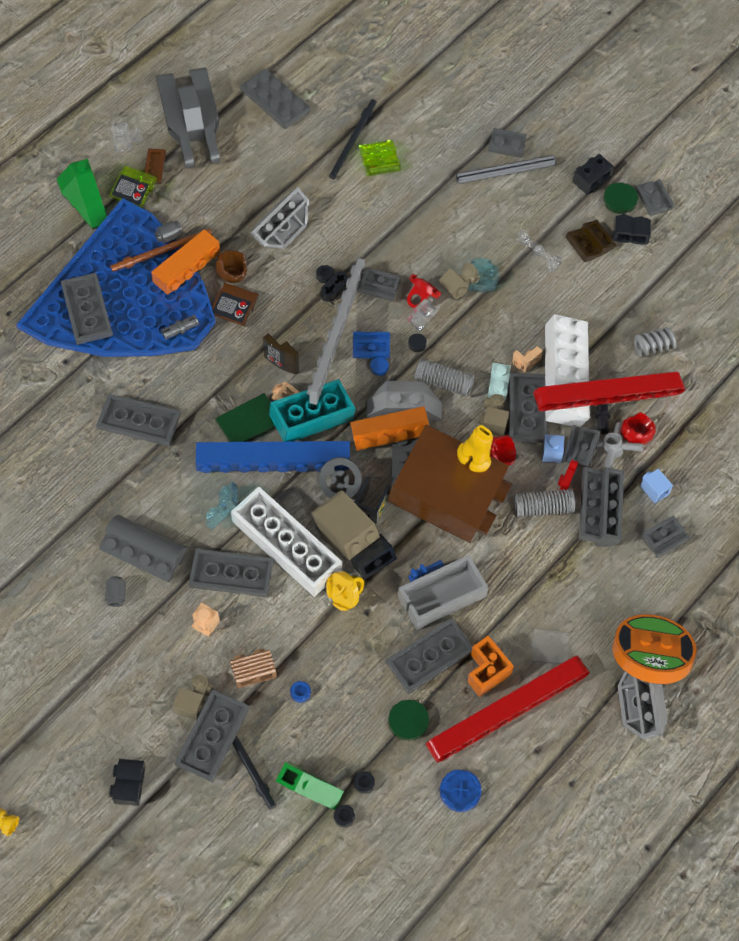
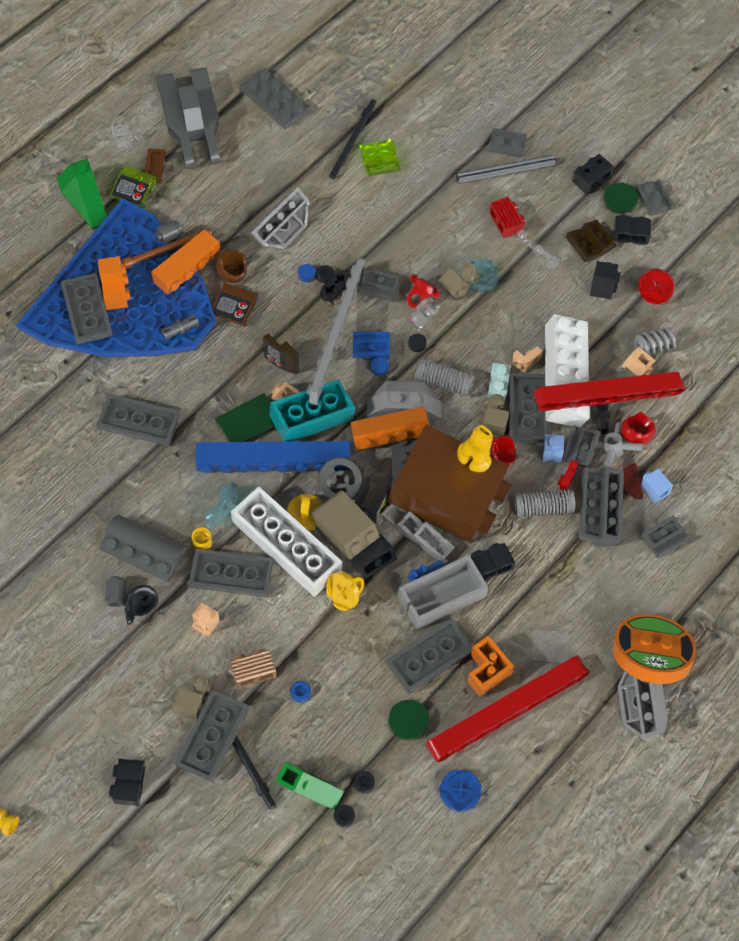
none -> orange brick [98,256,131,310]
none -> black hat [124,585,158,625]
none -> yellow wheel [192,527,213,550]
none -> yellow tile [287,494,323,531]
none -> blue tile [298,264,316,282]
none -> light grey slope [380,504,455,562]
none -> black brick [470,543,515,581]
none -> red brick [489,196,525,238]
none -> black brick [590,261,621,300]
none -> light nougat brick [621,347,656,376]
none -> clear red tile [623,463,643,499]
none -> red tile [638,268,675,305]

